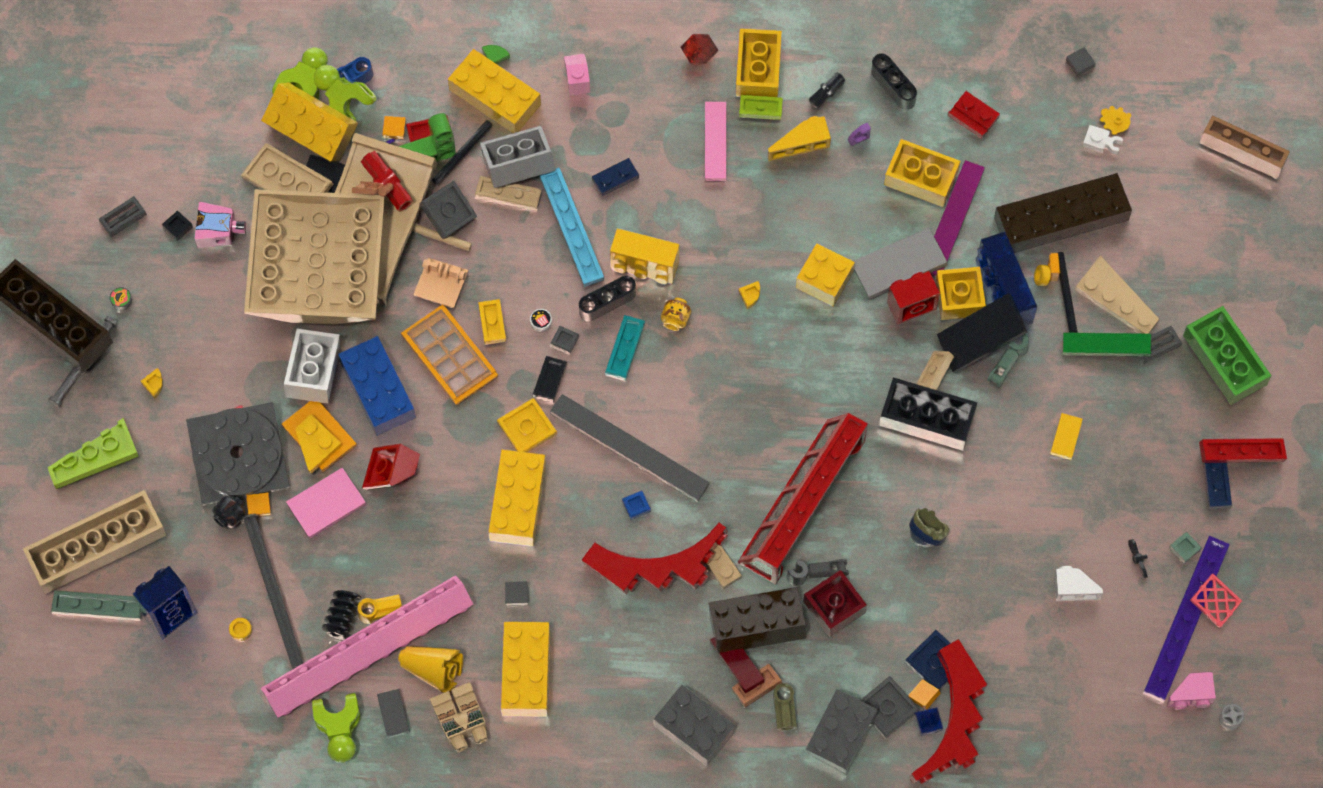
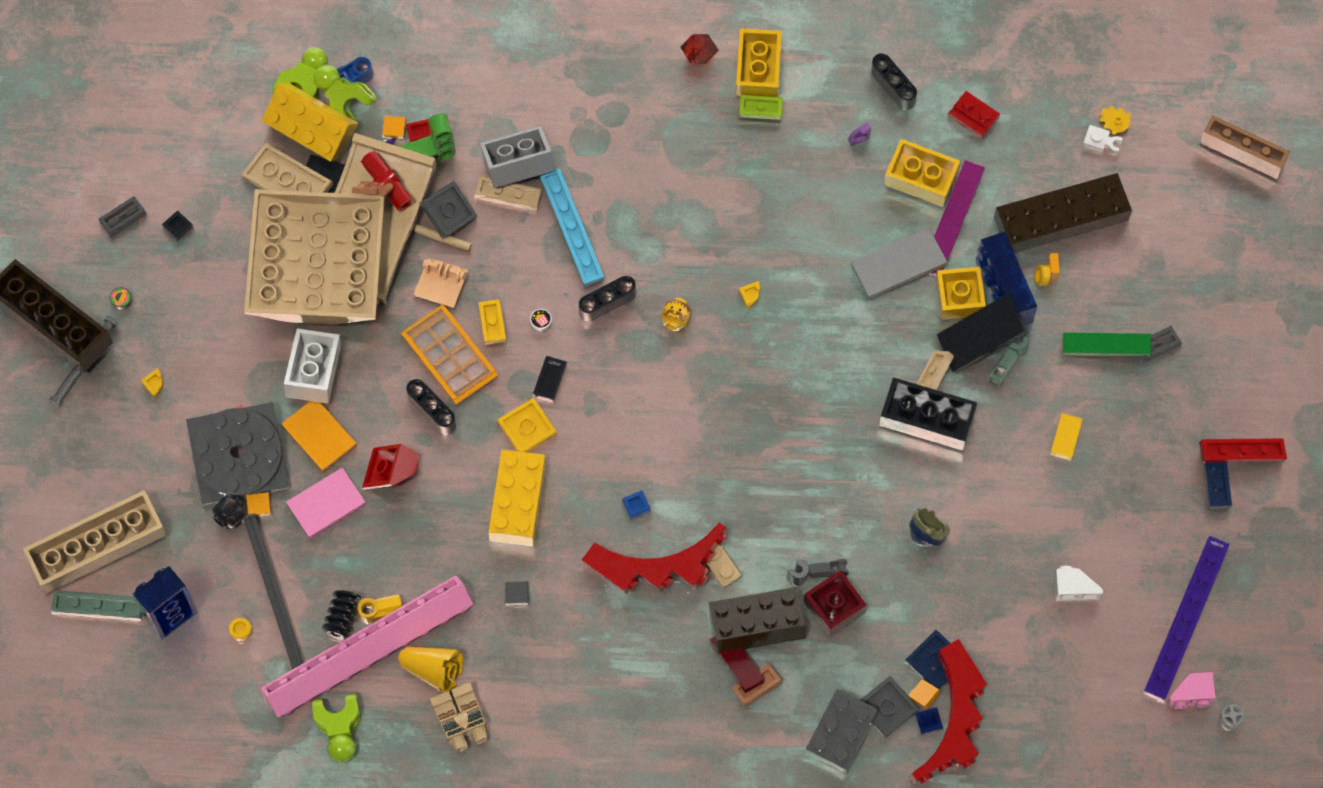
lime wing [47,418,139,489] -> none
torso [195,202,246,248] -> none
yellow wing [295,415,342,474] -> none
blue brick [338,336,416,436] -> none
dark grey tile [377,689,409,739] -> none
black bar [432,120,493,186] -> none
yellow brick [448,49,541,133] -> none
bright green tile [482,45,510,64] -> none
yellow brick [501,622,550,717] -> none
dark grey tile [550,326,579,355] -> none
dark grey tile [550,394,709,502] -> none
bright pink slope [564,54,590,96] -> none
dark blue plate [592,158,639,196] -> none
teal tile [605,315,645,381] -> none
yellow brick [610,228,680,284] -> none
dark grey brick [653,685,735,767] -> none
bright pink tile [705,102,726,182] -> none
red window [738,413,868,585] -> none
yellow slope [768,116,831,161] -> none
olive piece [773,683,797,731] -> none
yellow brick [796,243,855,307] -> none
black axle [809,72,845,108] -> none
red brick [887,271,940,325] -> none
black bar [1058,252,1078,333] -> none
dark grey tile [1066,47,1096,76] -> none
tan wing [1075,255,1159,334] -> none
black piece [1128,539,1148,578] -> none
sand green tile [1169,532,1202,564] -> none
bright green brick [1183,306,1272,405] -> none
coral window [1190,574,1242,628] -> none
none -> black beam [406,379,456,435]

